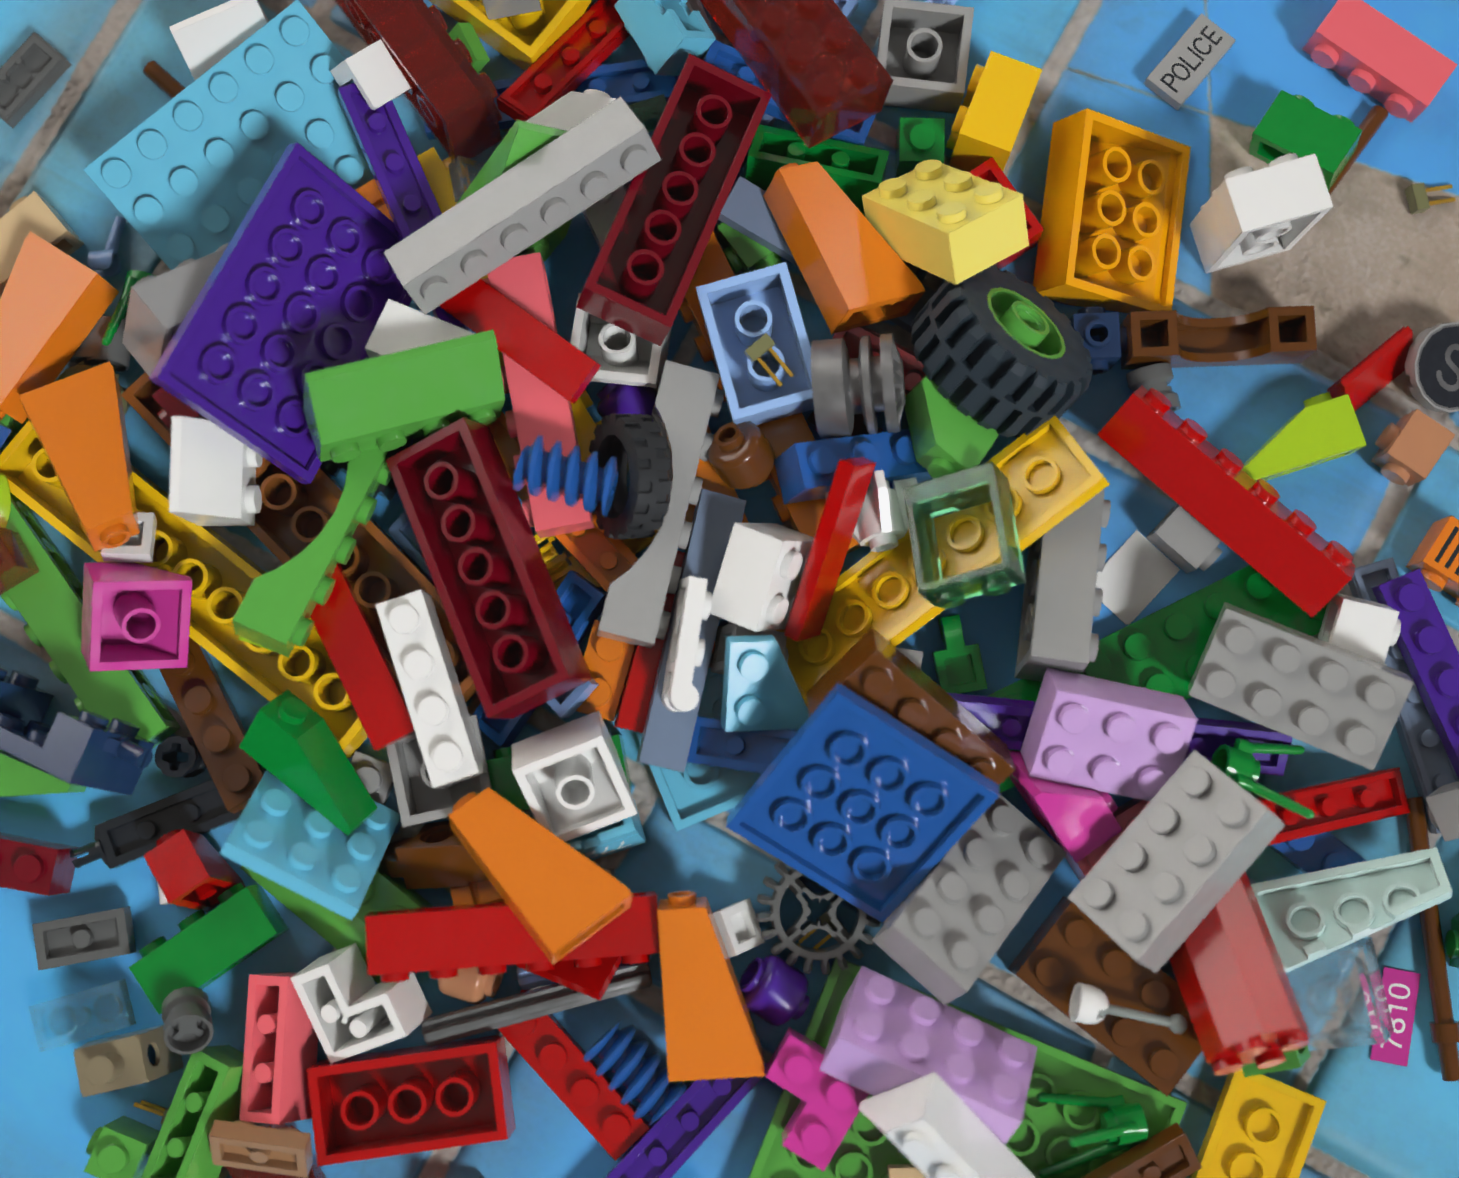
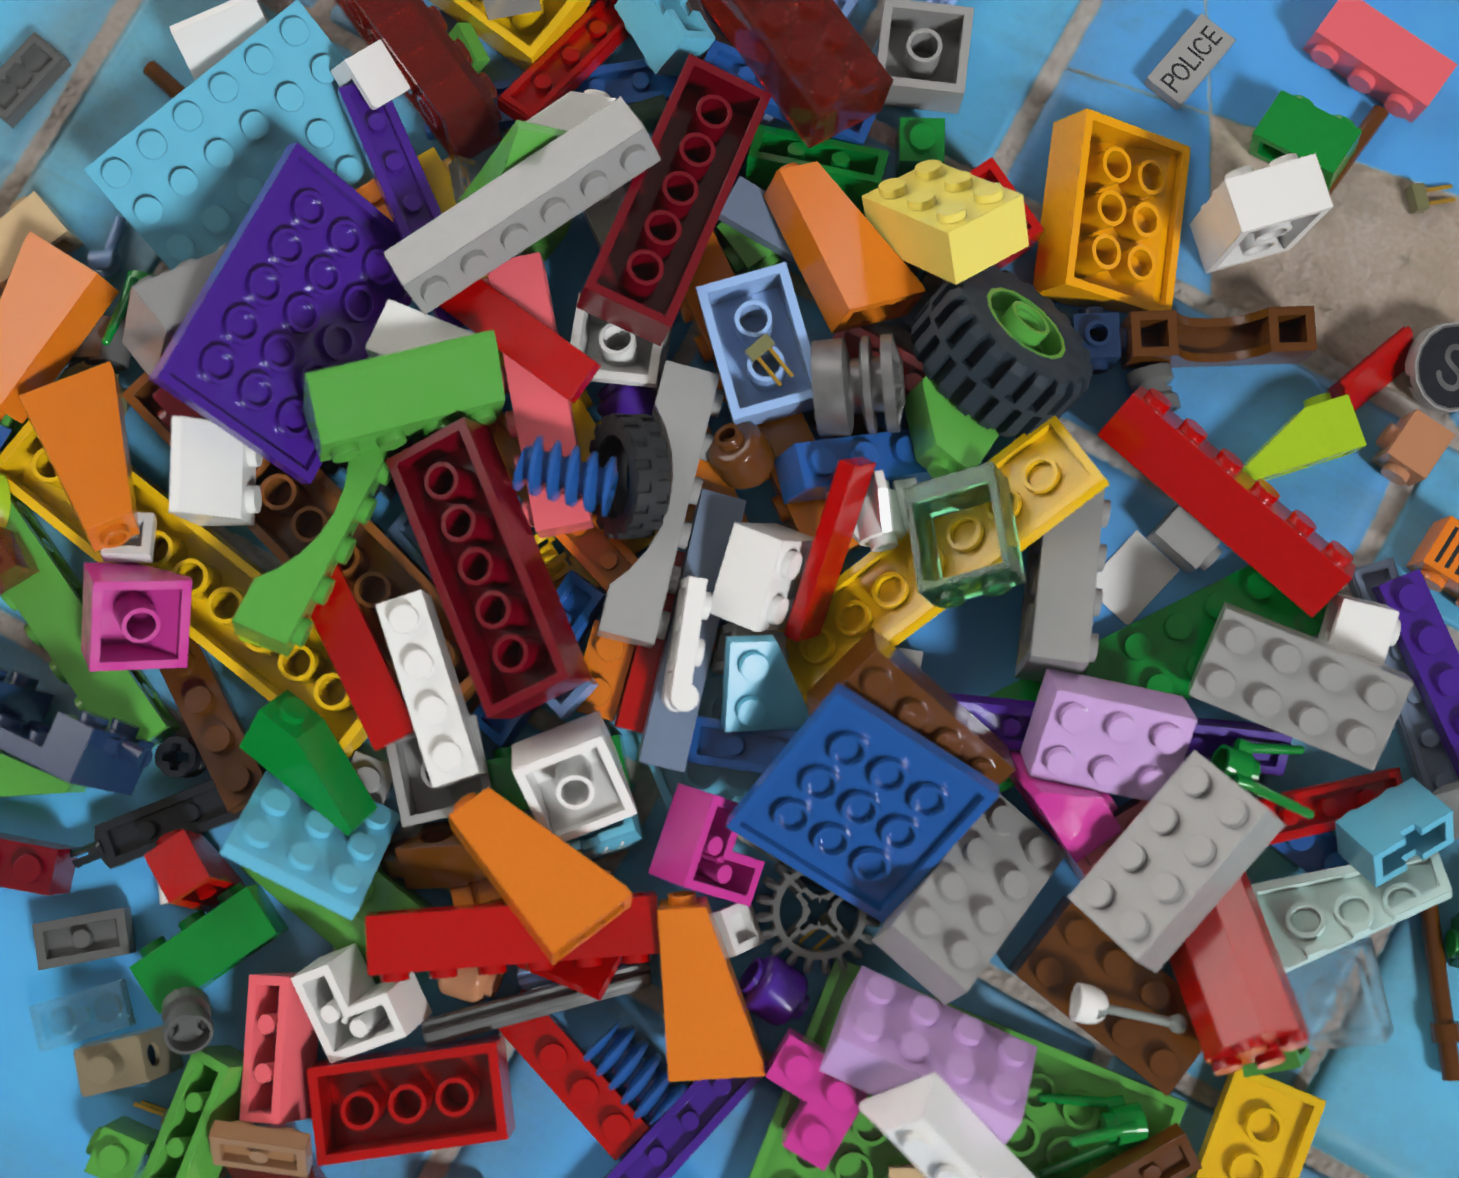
green plate [932,614,987,694] -> none
yellow brick [946,51,1043,172] -> none
dark pink sticker [1370,967,1421,1067] -> none
none -> dark pink brick [648,783,765,907]
none -> medium azure brick [1335,777,1454,888]

